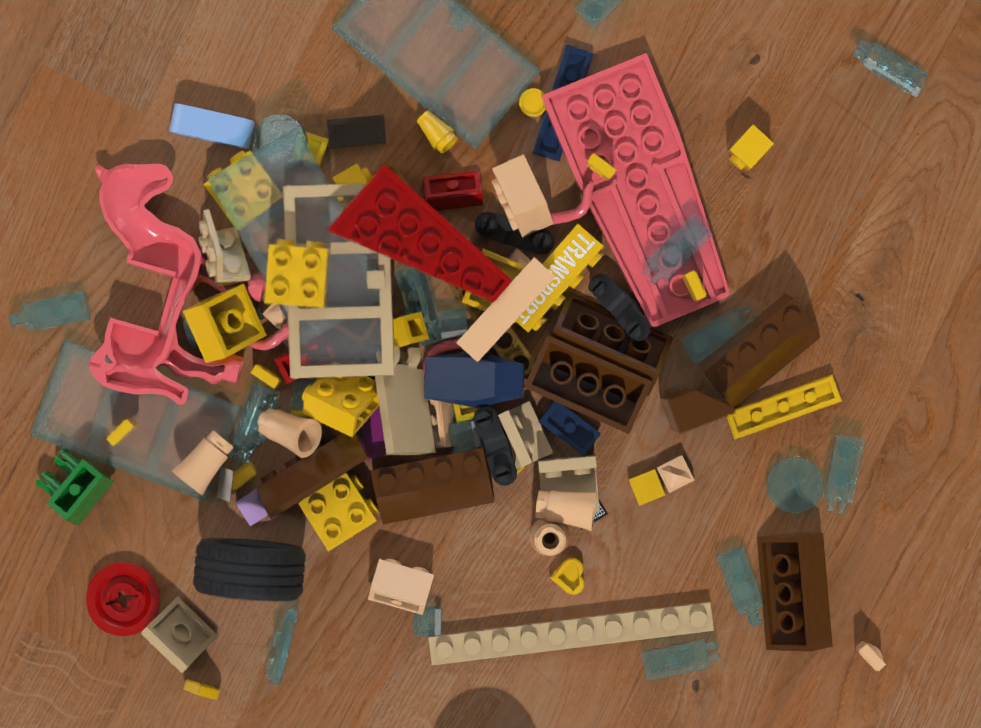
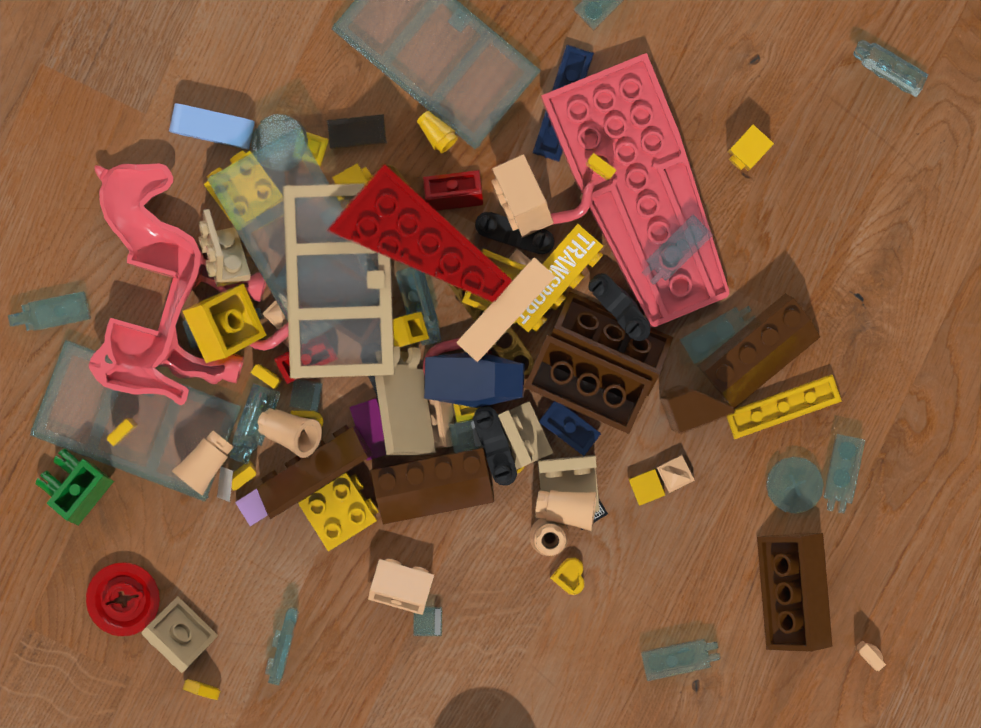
black tyre [193,538,306,601] -> none
yellow brick [265,239,331,308] -> none
yellow brick [302,361,379,437] -> none
tan plate [428,601,714,666] -> none
clear light blue tile [437,308,468,340] -> none
yellow piece [519,88,546,117] -> none
yellow tile [682,270,707,301] -> none
clear light blue hinge [715,546,763,627] -> none

